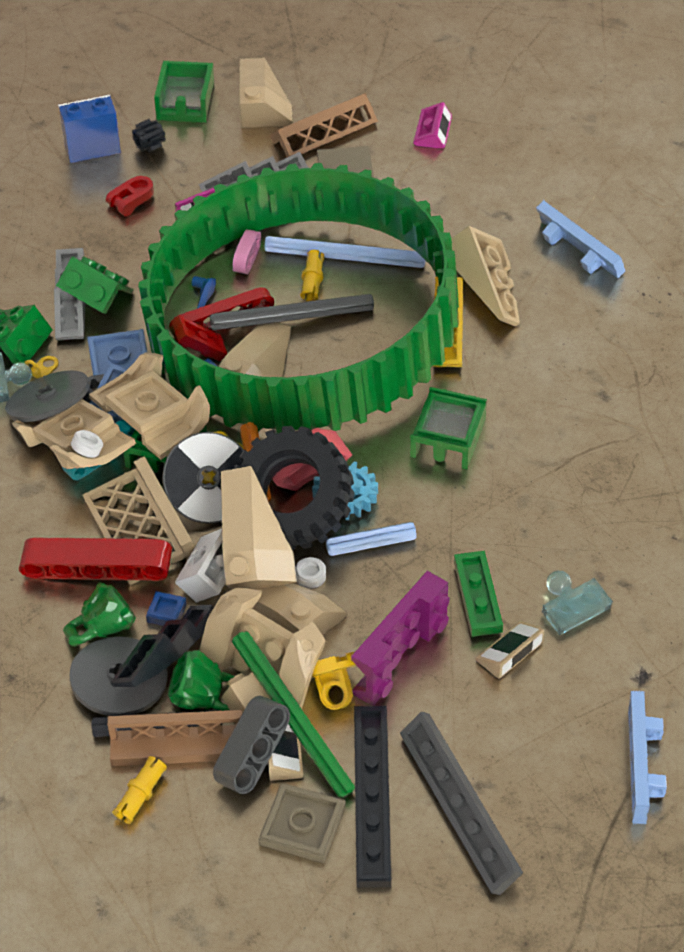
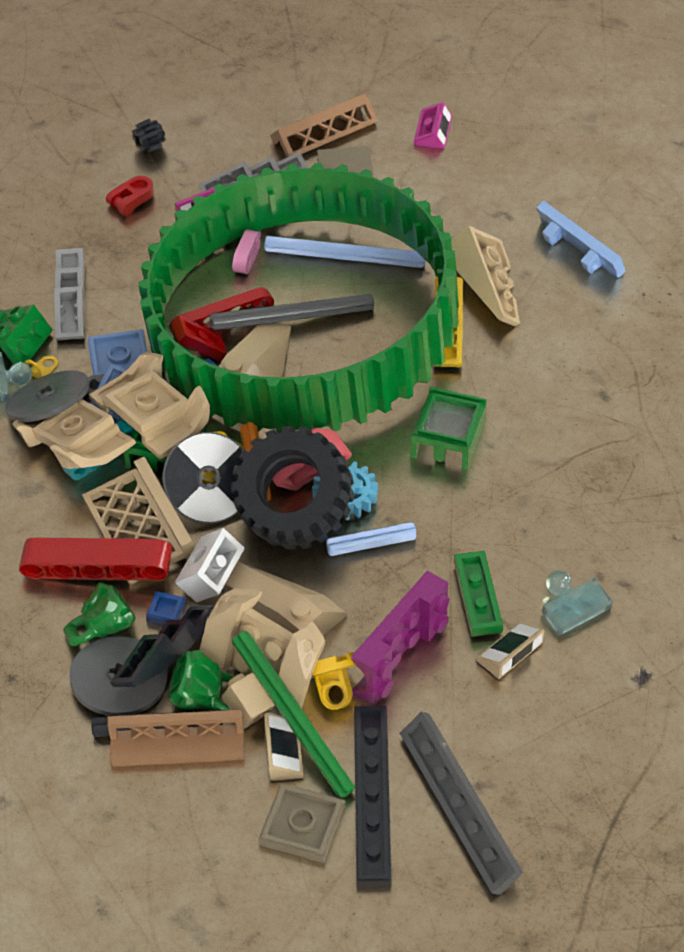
green bracket [56,256,134,314] -> none
blue piece [59,95,121,163] -> none
white tile [71,430,103,458] -> none
yellow pin [113,756,167,824] -> none
green window [154,61,214,123] -> none
blue bar [192,276,216,308] -> none
dark grey beam [213,696,290,794] -> none
tan wedge [221,466,297,590] -> none
tan wedge [240,58,292,128] -> none
white tile [295,557,326,589] -> none
yellow pin [300,249,325,302] -> none
light blue hinge [628,691,667,824] -> none

